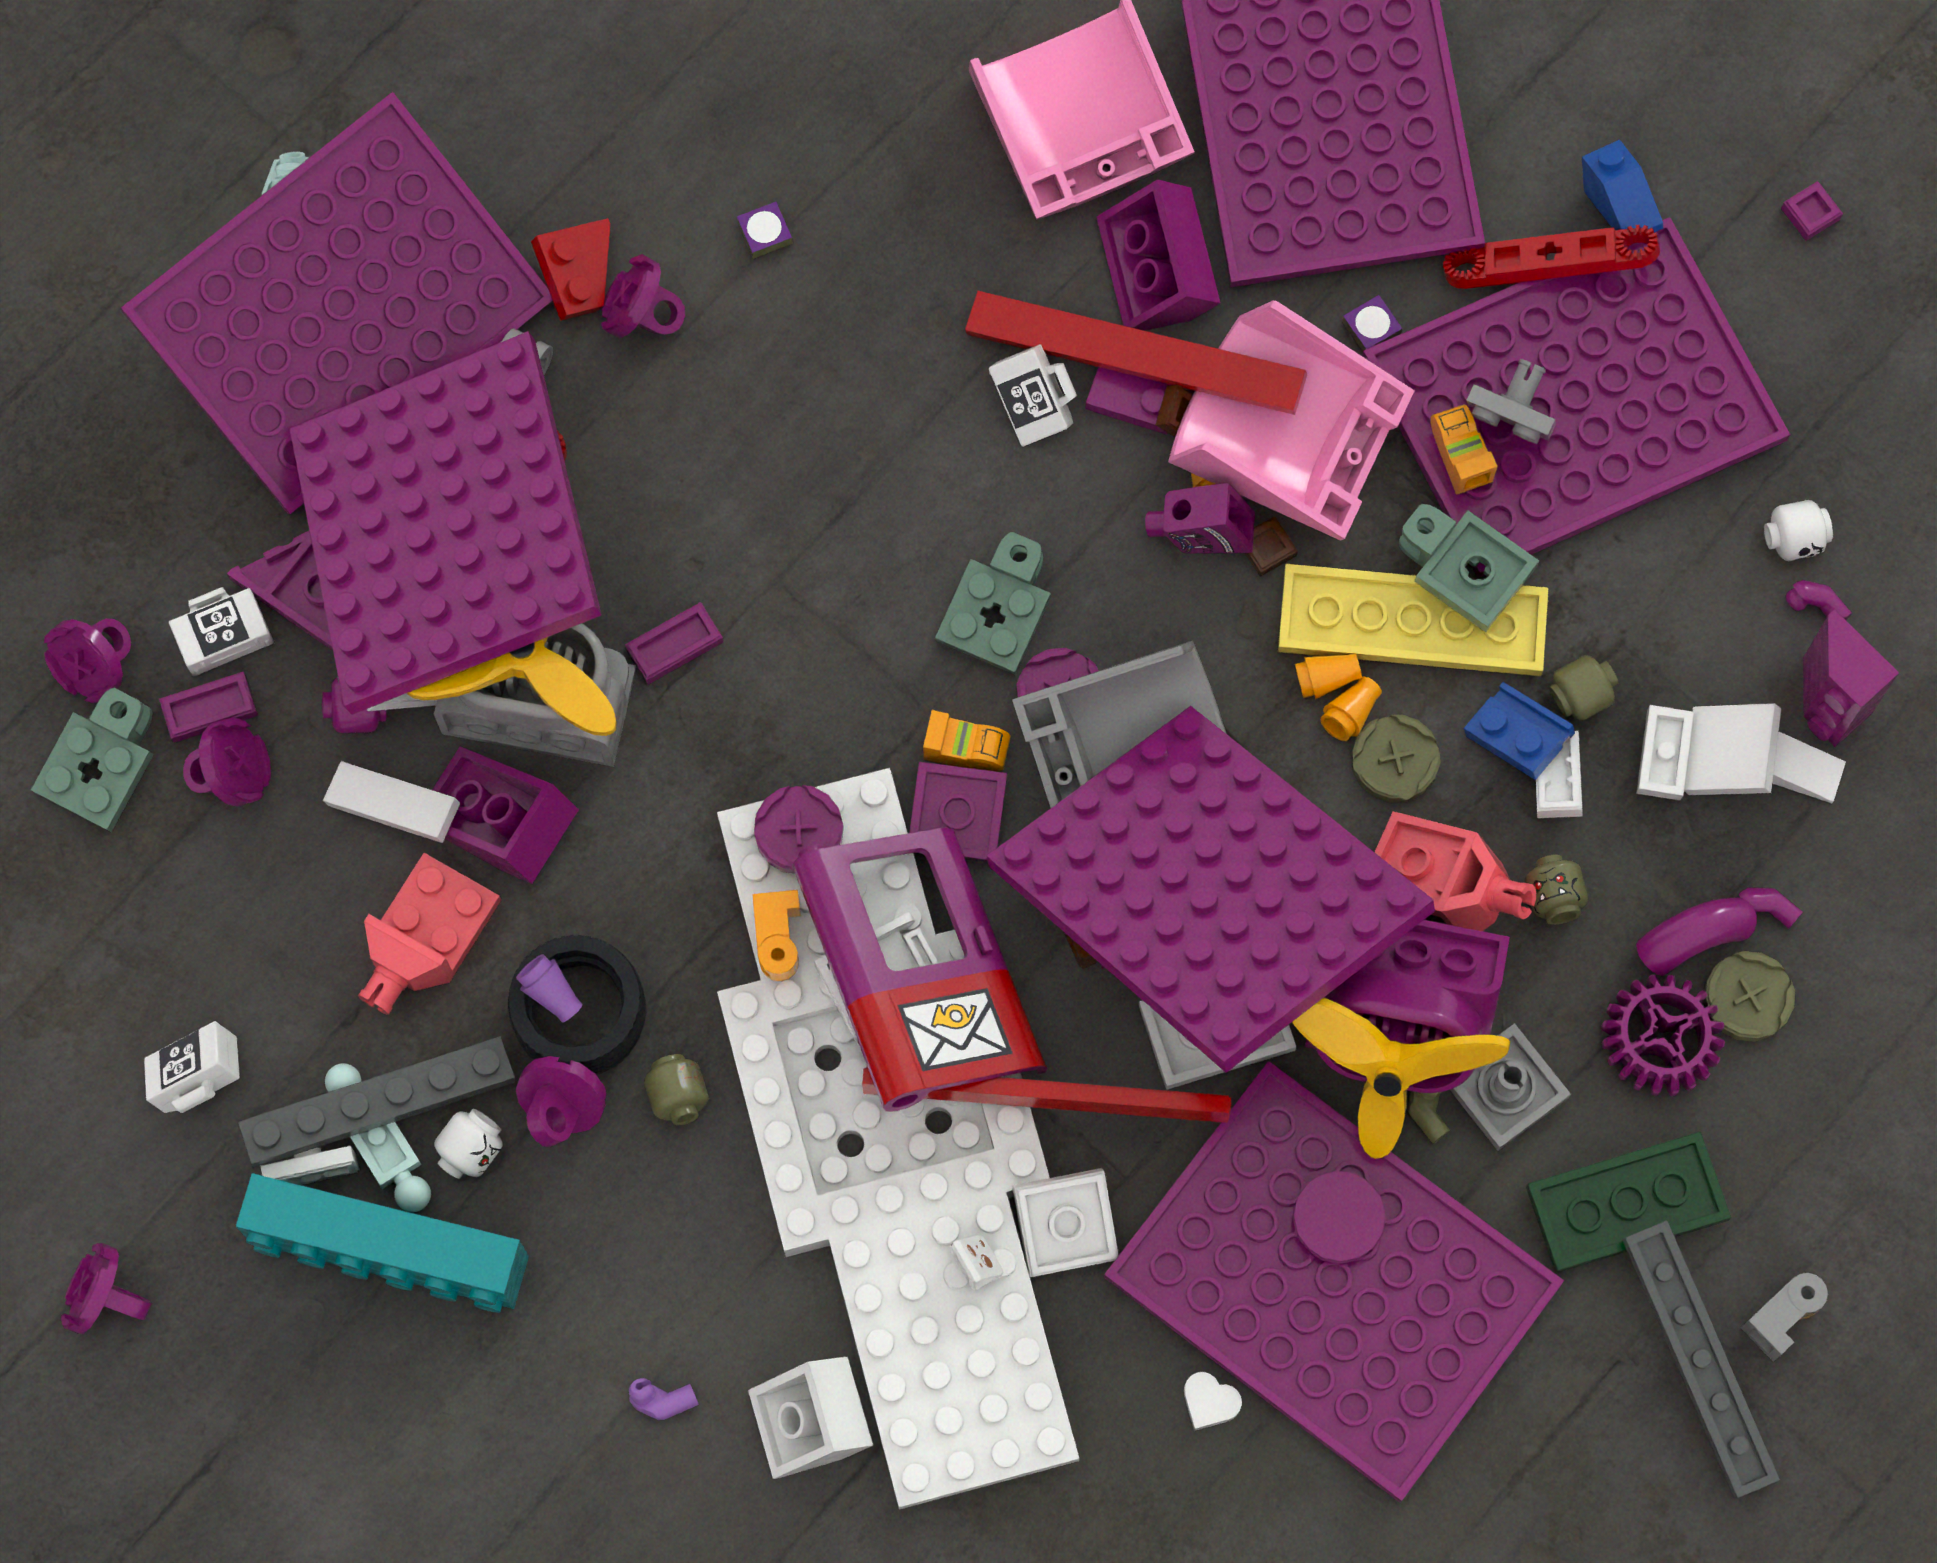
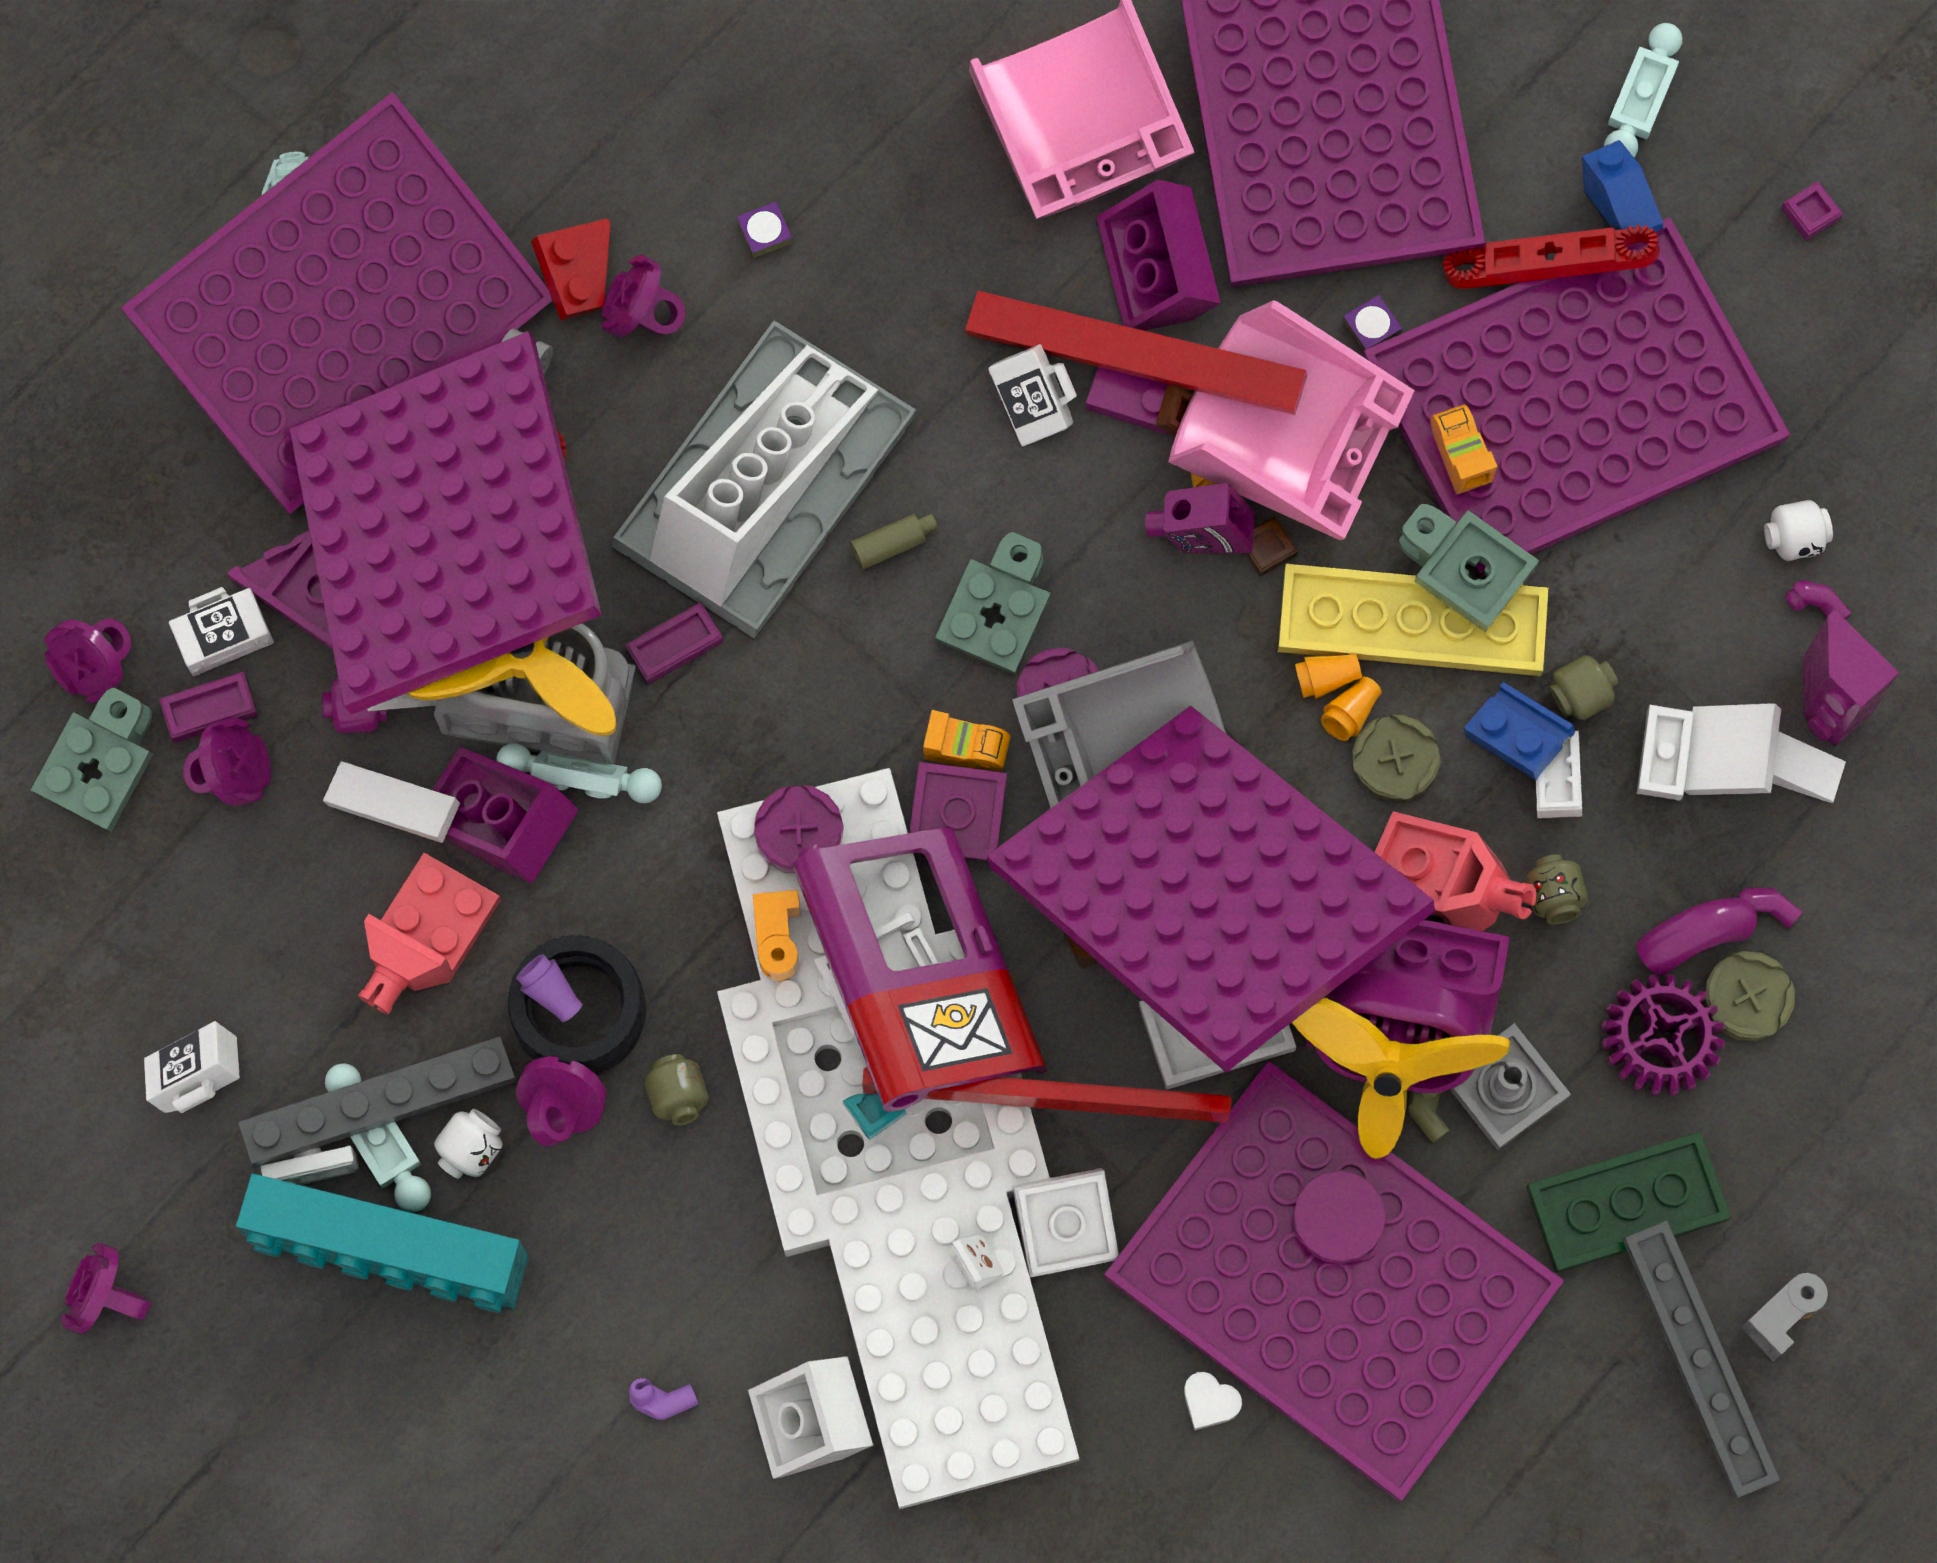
light grey plate [1466,359,1556,444] -> none
none -> light aqua plate [496,743,662,803]
none -> piece [611,320,916,638]
none -> teal tile [843,1093,907,1141]
none -> olive cylinder [850,513,938,570]
none -> light aqua plate [1604,23,1682,157]

